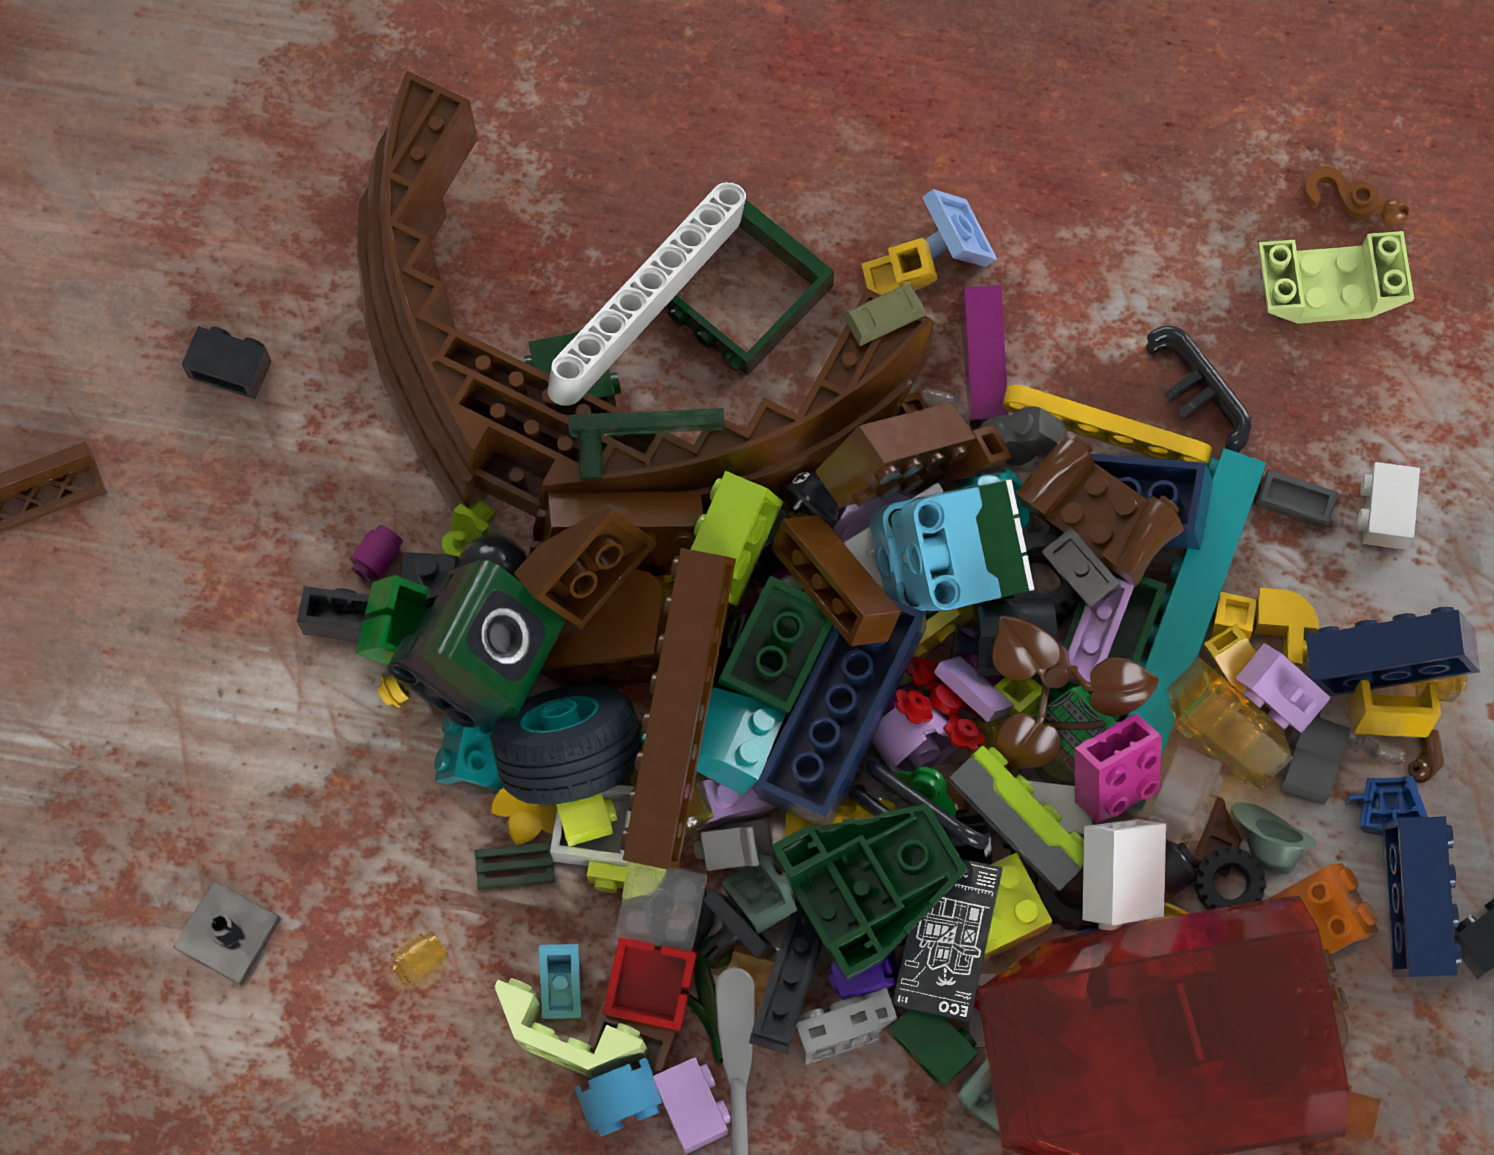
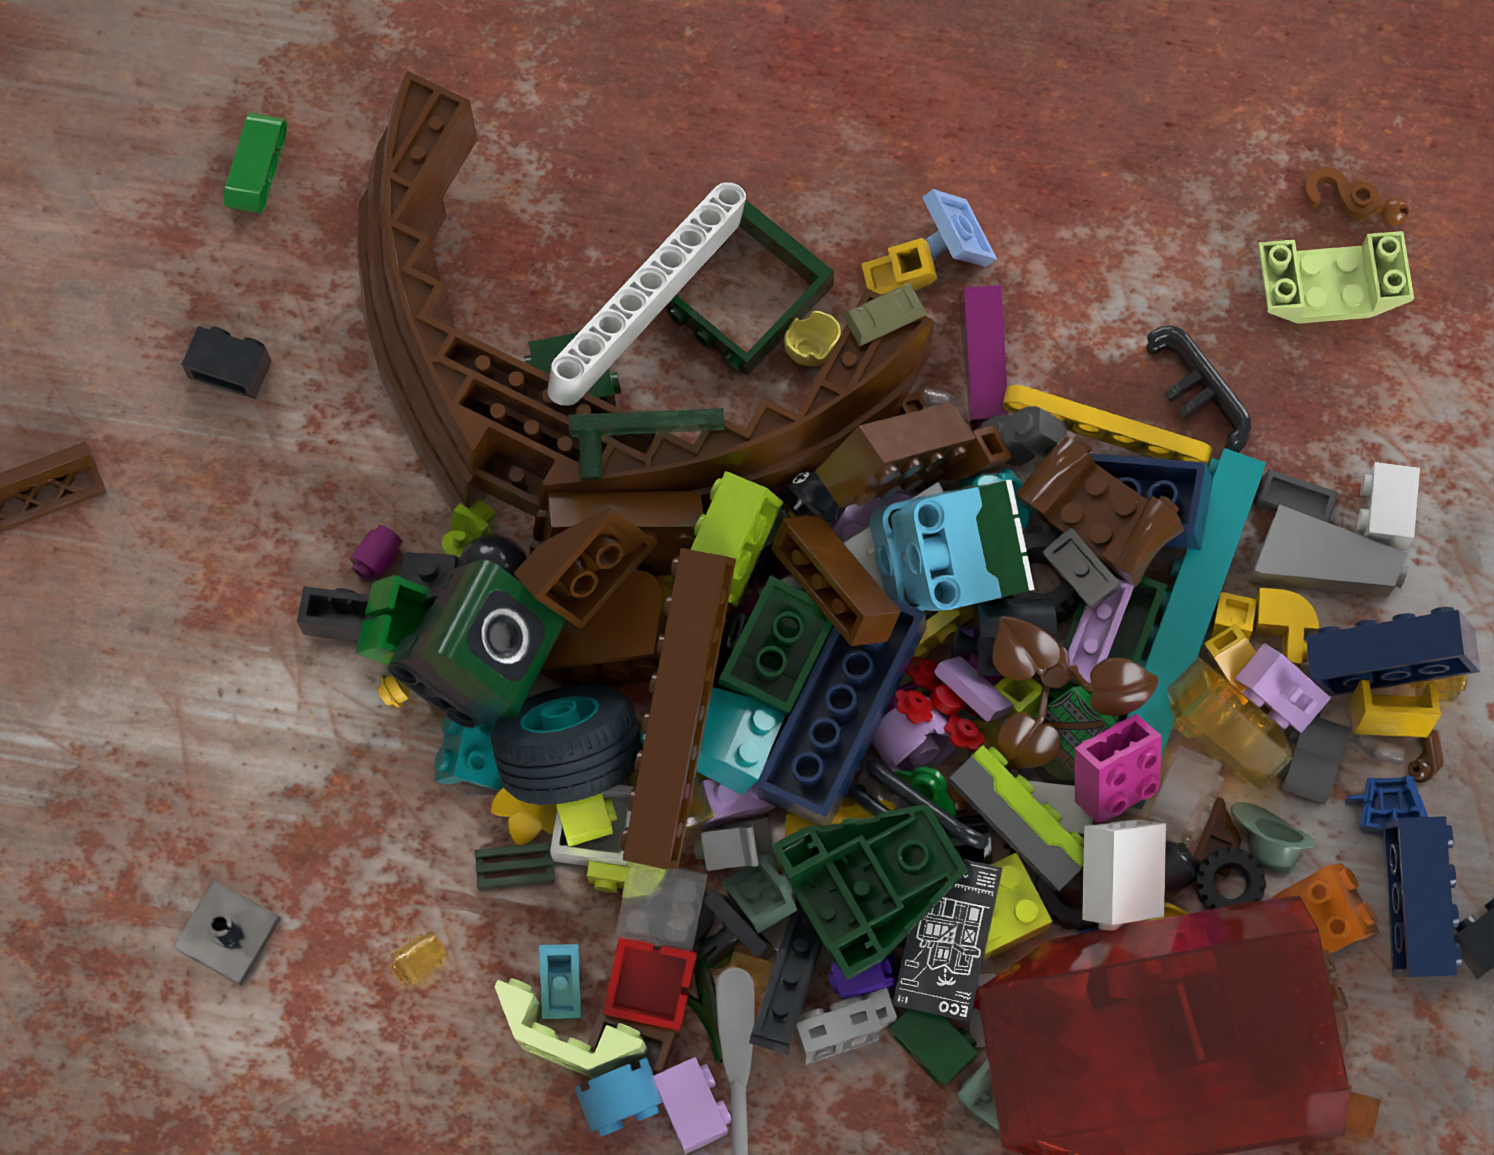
none -> green beam [224,112,287,214]
none -> light yellow hair [784,311,841,367]
none -> light grey slope [1249,504,1409,597]

